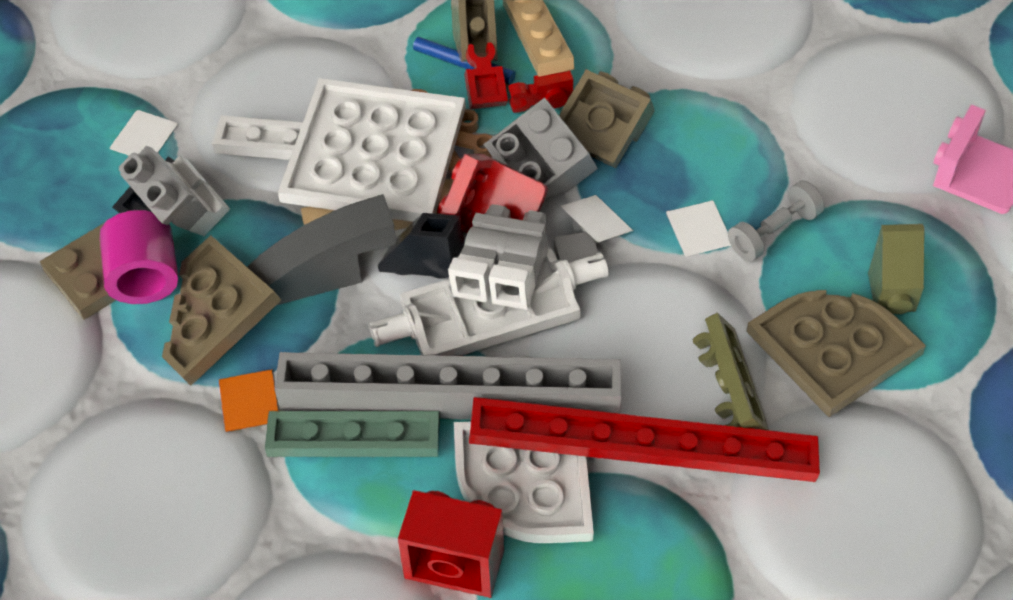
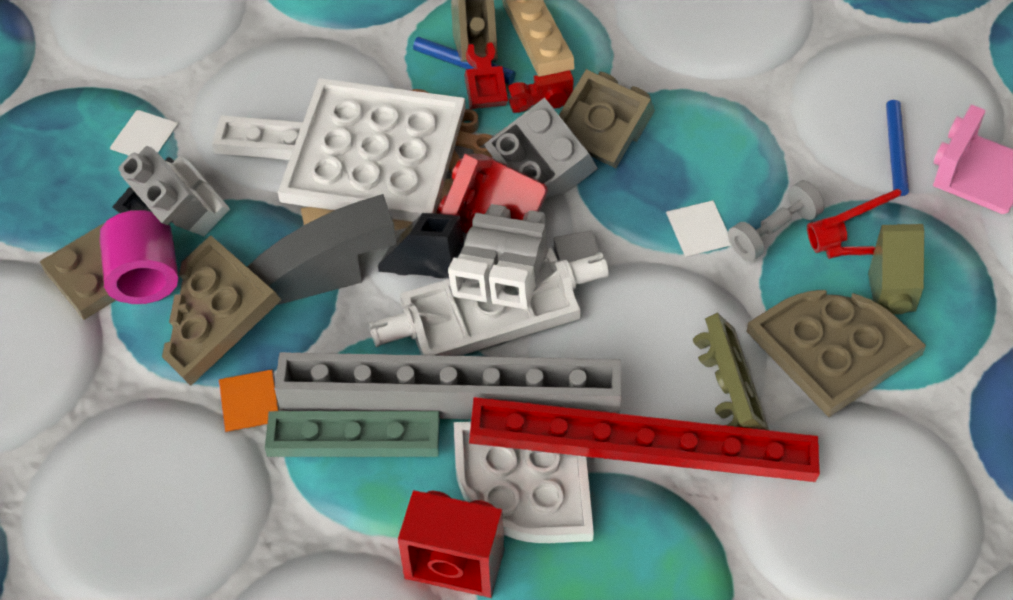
white sticker [560,195,633,243] -> none
none -> red plant [807,189,902,259]
none -> blue bar [886,100,909,196]

